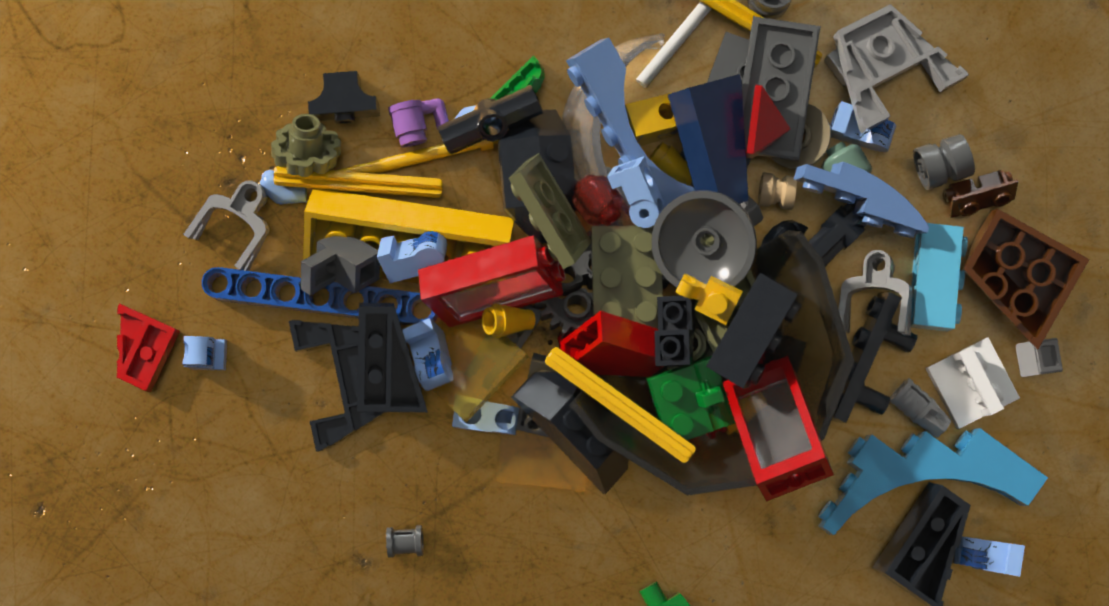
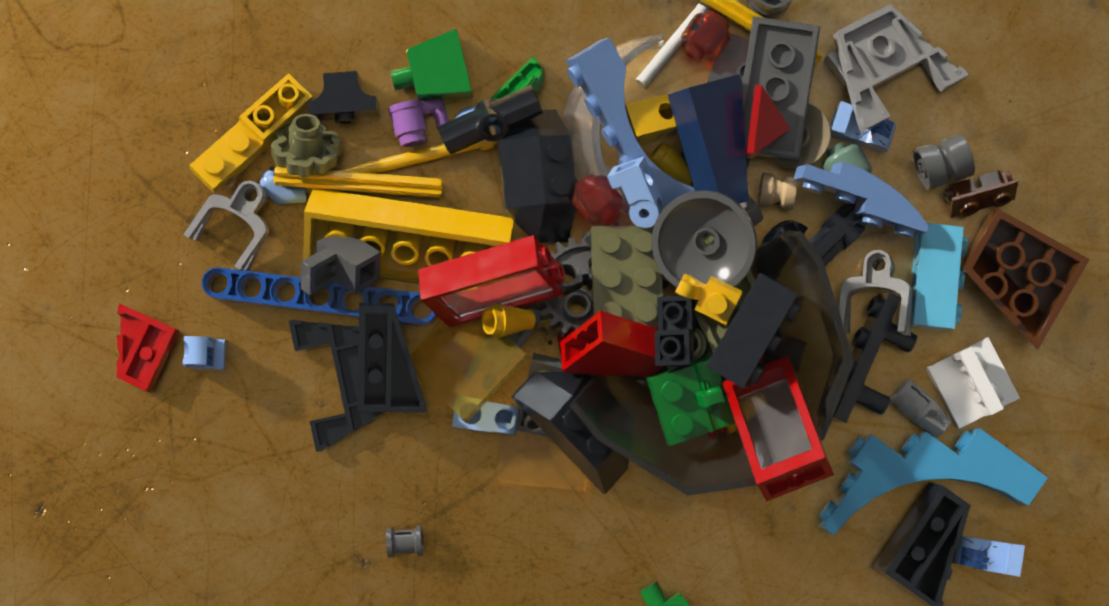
light blue leg [377,231,448,283] -> none
light blue leg [402,318,453,391] -> none
olive plate [509,153,591,269] -> none
yellow axle [545,347,696,463] -> none
light grey slope [1016,338,1063,377] -> none
none -> yellow slope [189,73,312,193]
none -> green torso [390,29,473,101]
none -> clear red head [681,11,731,63]

